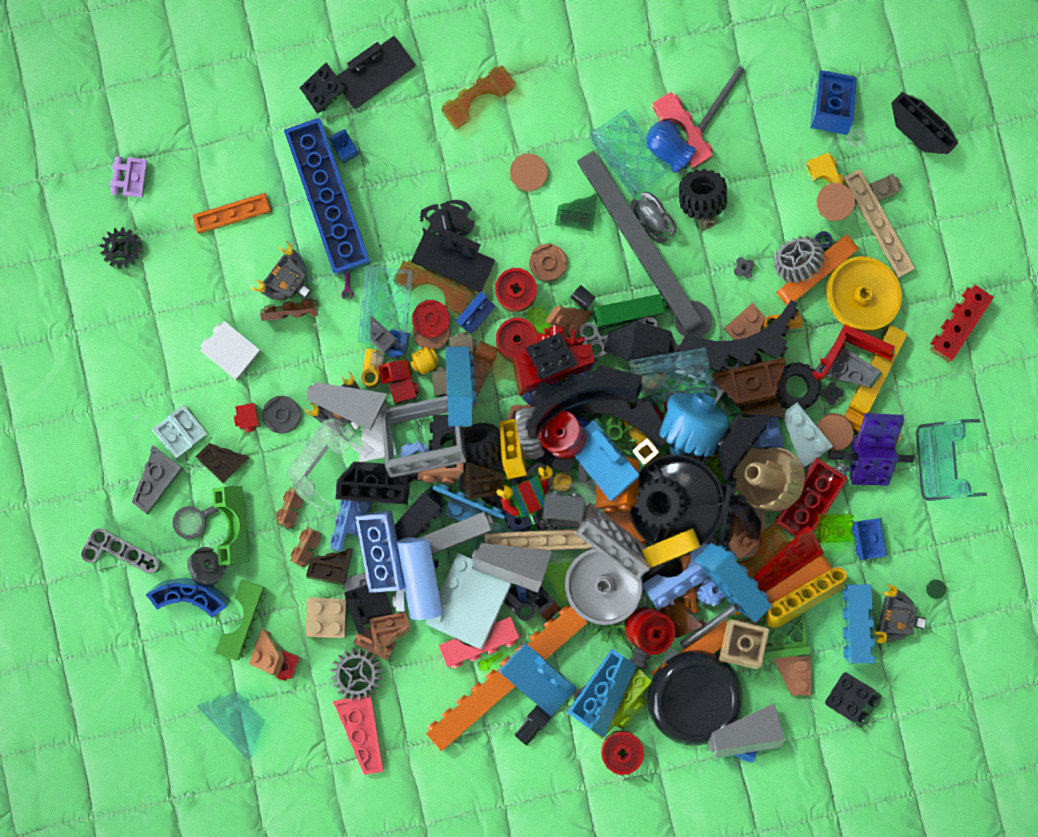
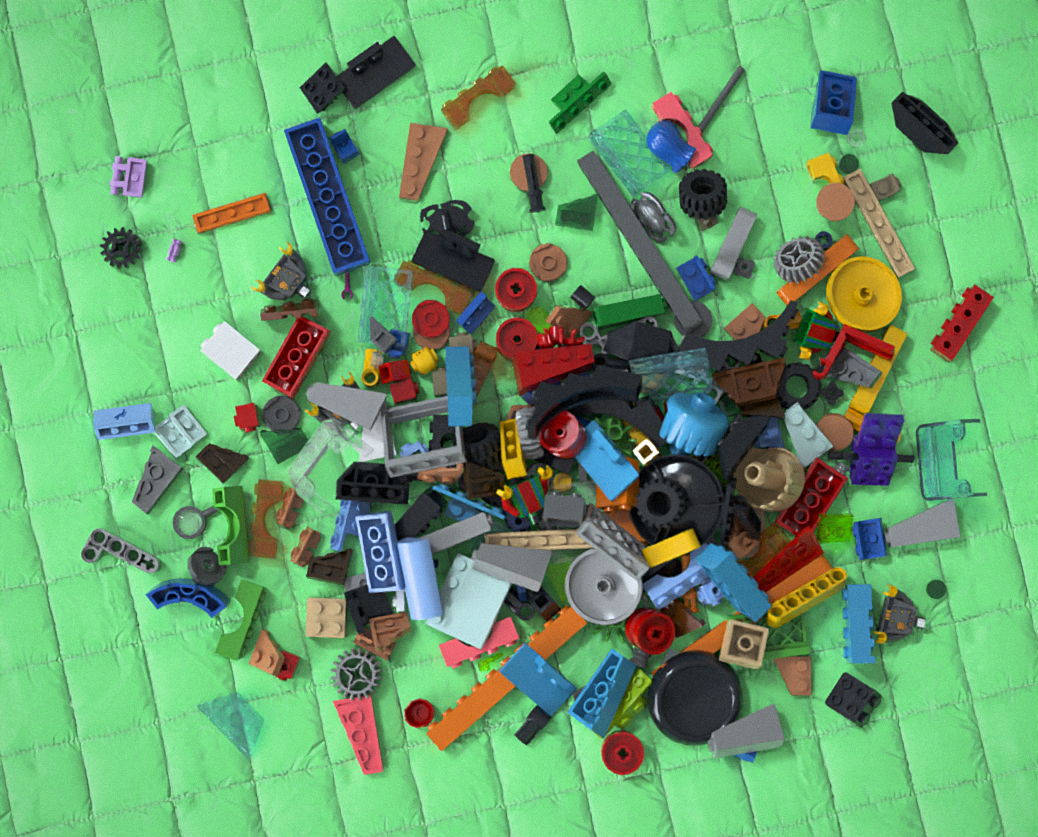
black hinge [525,333,578,379] -> none
dark grey bar [680,603,739,649] -> none
none -> light blue brick [93,403,155,440]
none -> lavender piece [166,239,183,263]
none -> clear orange arch [248,479,284,558]
none -> clear green wing [259,428,311,464]
none -> red brick [262,317,332,399]
none -> nougat wing [399,123,448,201]
none -> red hair [404,698,435,728]
none -> black pin [522,154,546,213]
none -> green bracket [548,72,611,134]
none -> black piece [592,353,631,372]
none -> blue bracket [676,255,716,301]
none -> light grey beam [710,206,757,281]
none -> torso [793,301,840,360]
none -> clear green tile [839,154,859,174]
none -> light grey slope [884,499,960,548]

